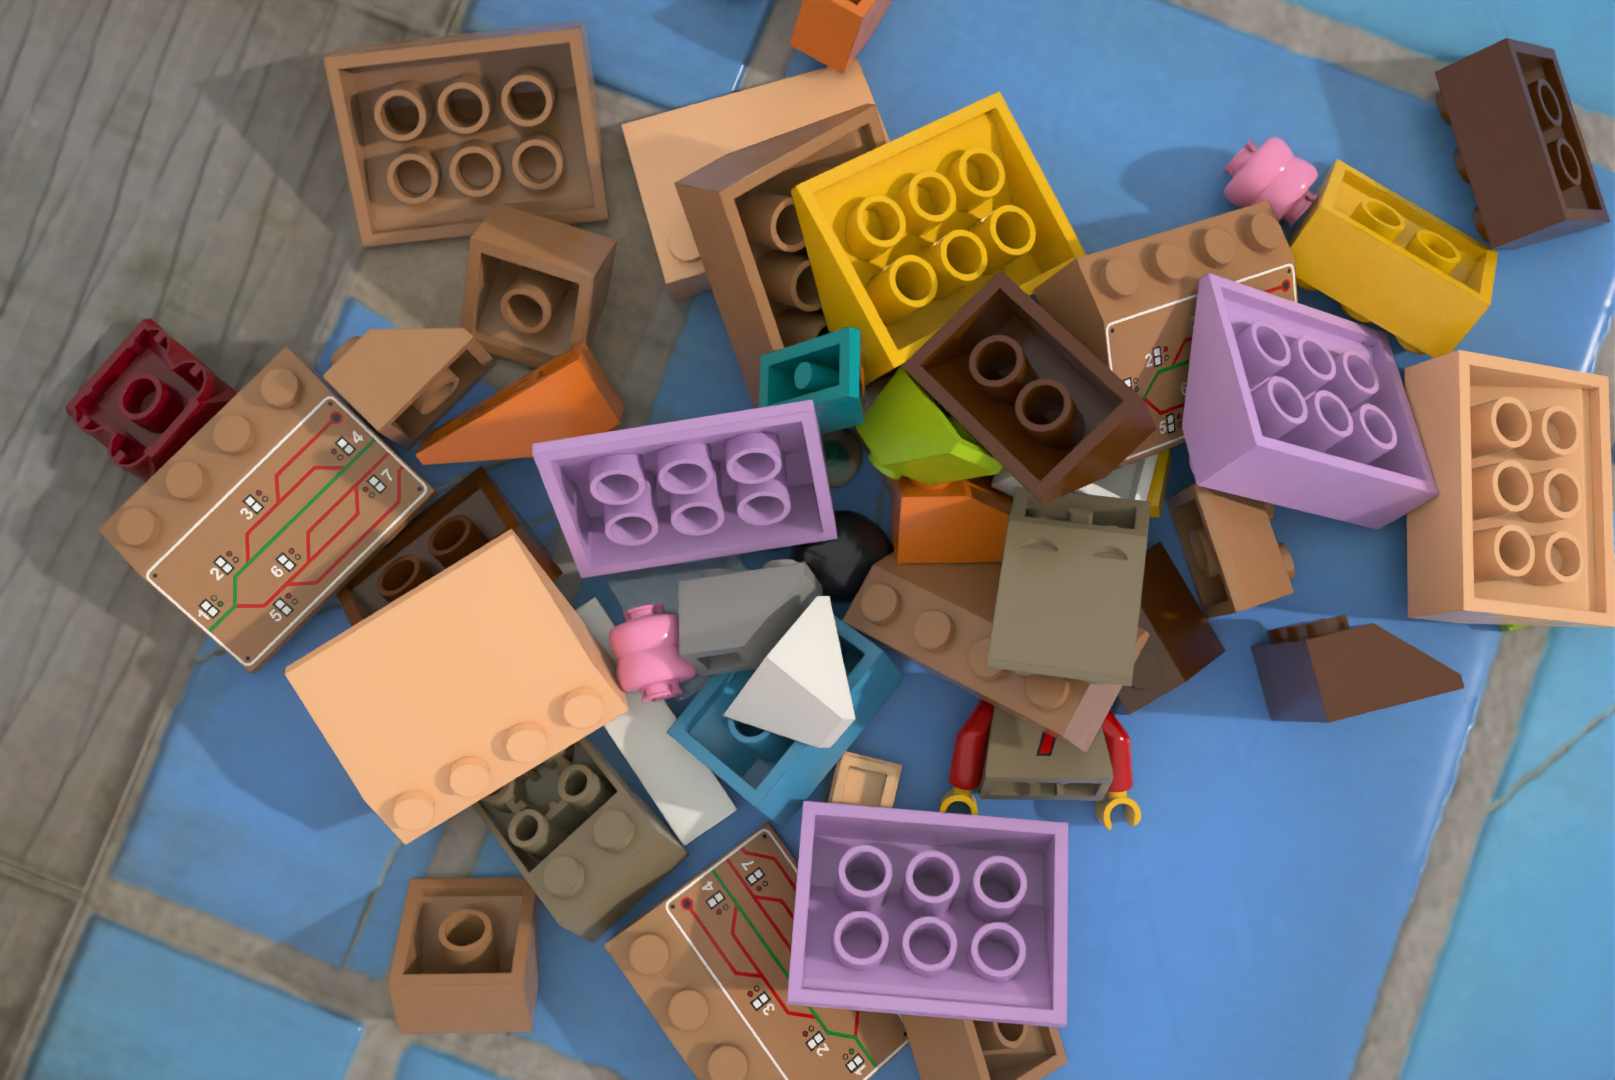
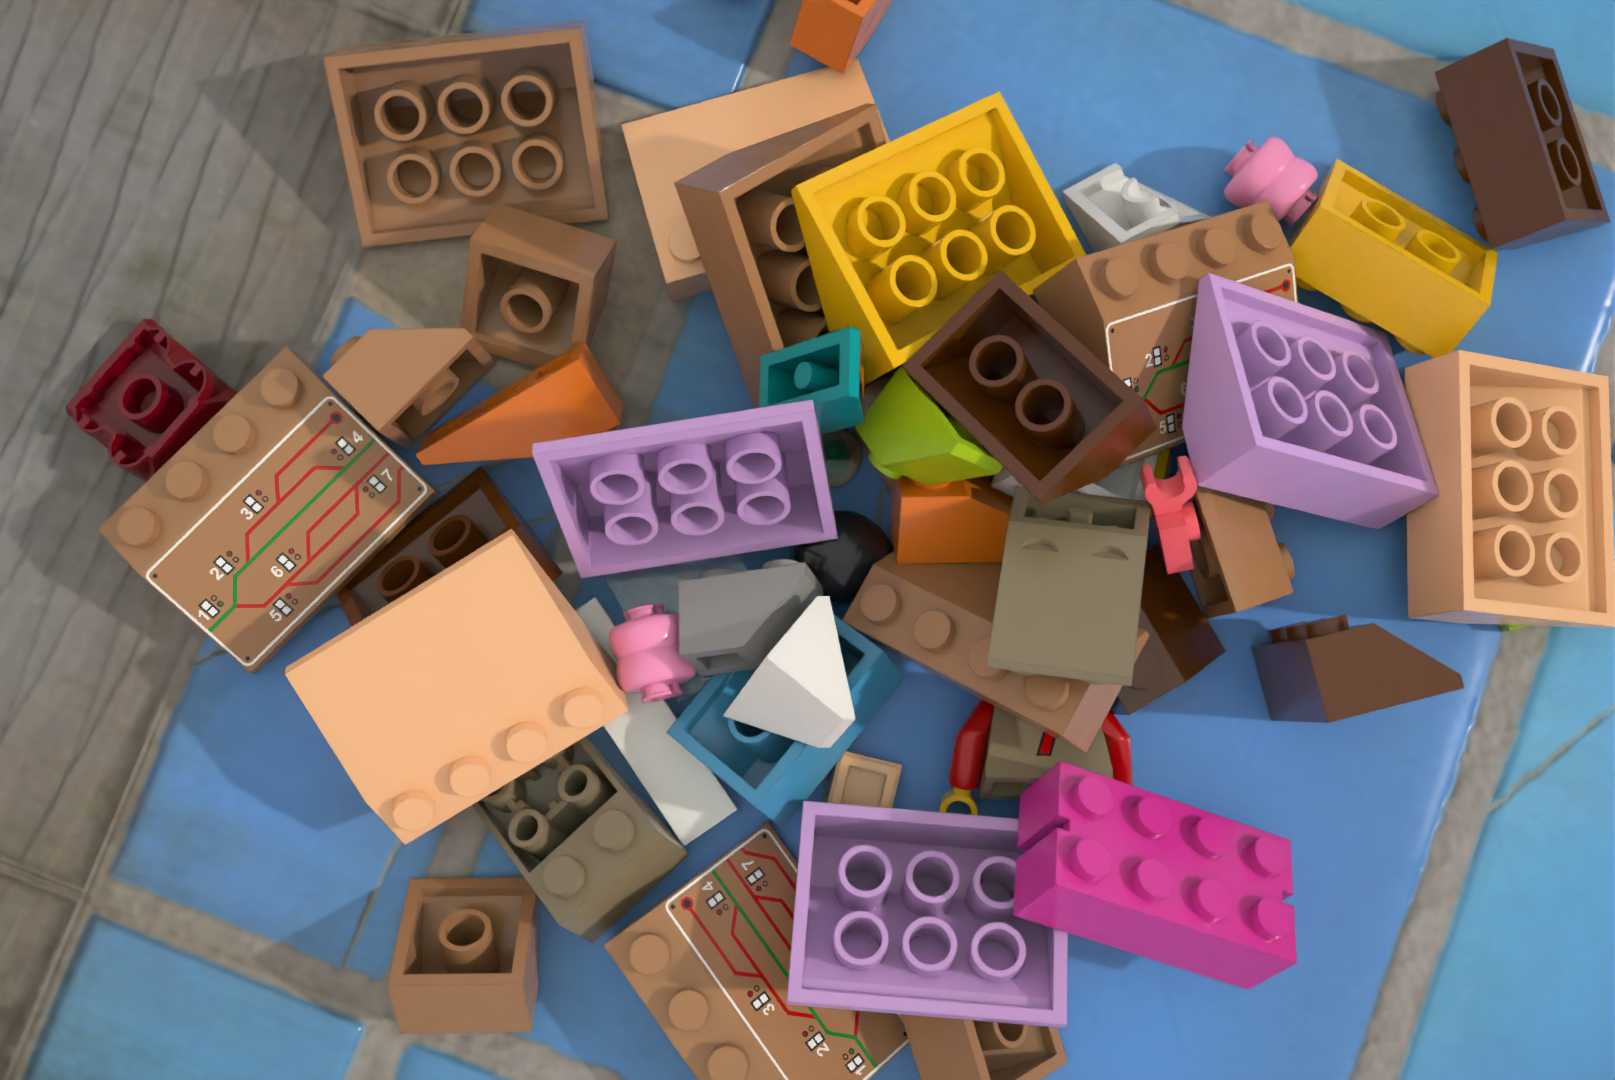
none -> dark pink piece [1013,761,1297,990]
none -> white slope [1062,163,1211,253]
none -> coral plate [1140,455,1201,575]

